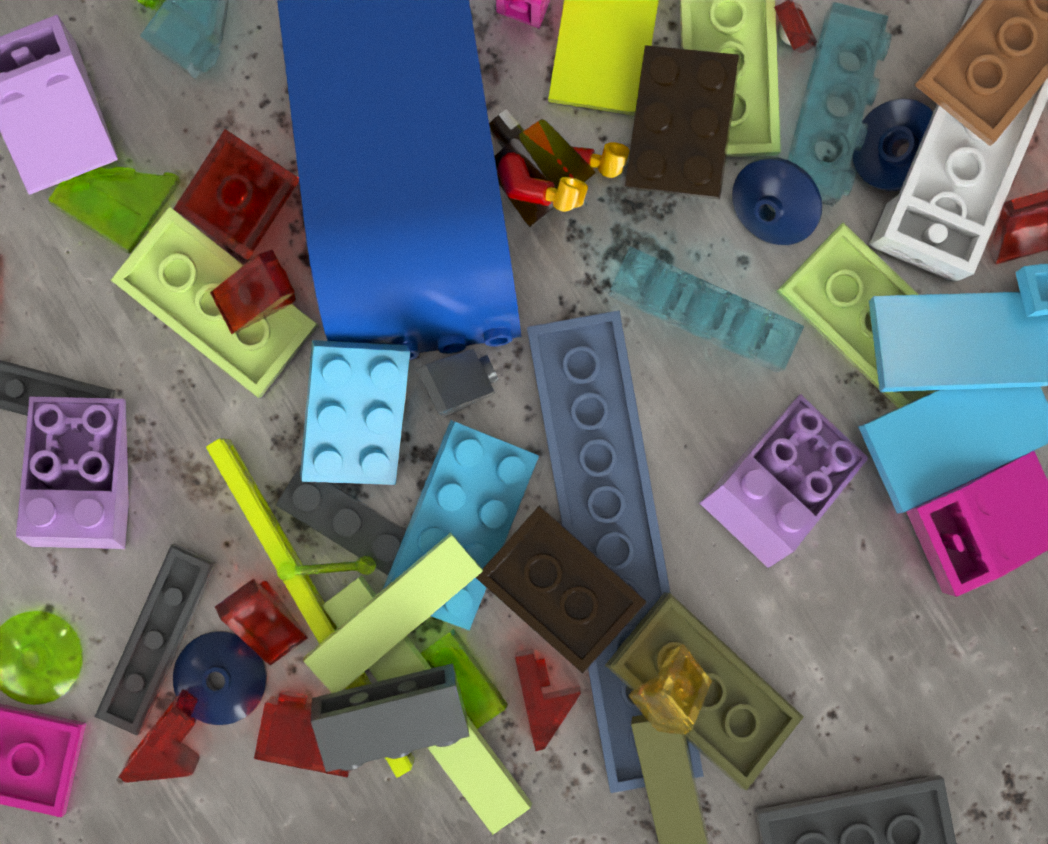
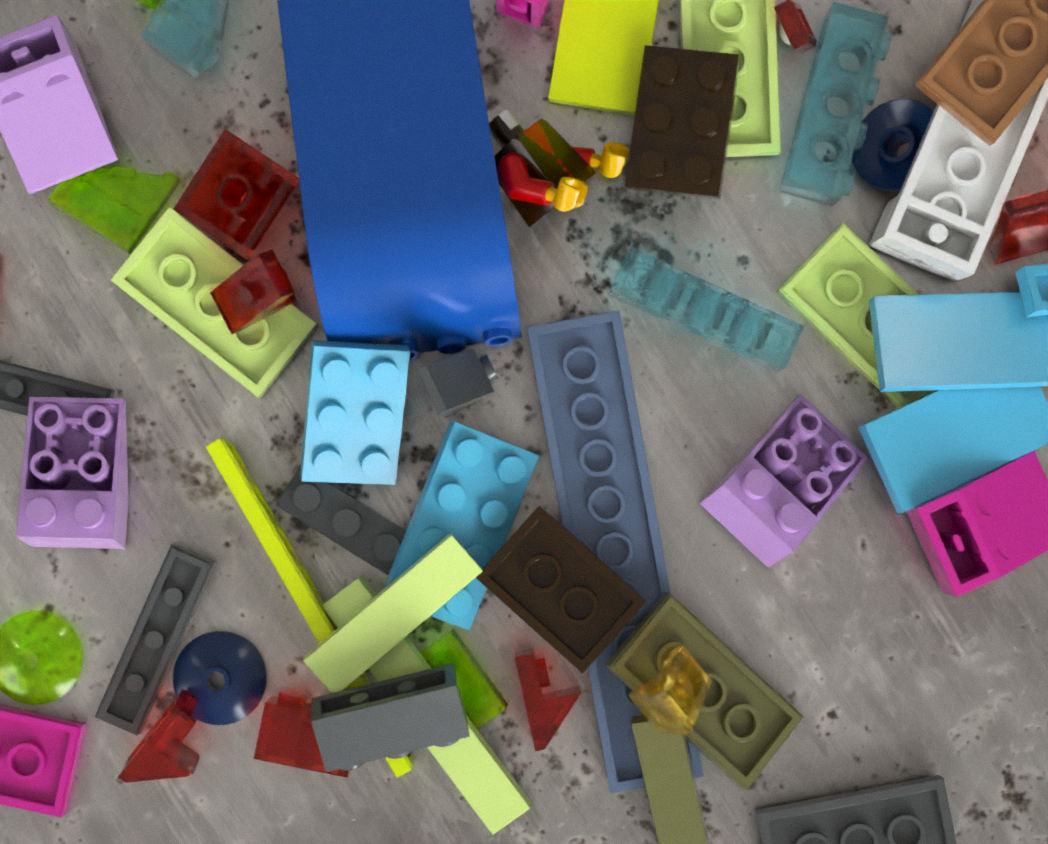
clear red slope [215,578,308,666] -> none
clear neon green hinge [277,556,376,581] -> none
dark blue dish [732,157,822,245] -> none

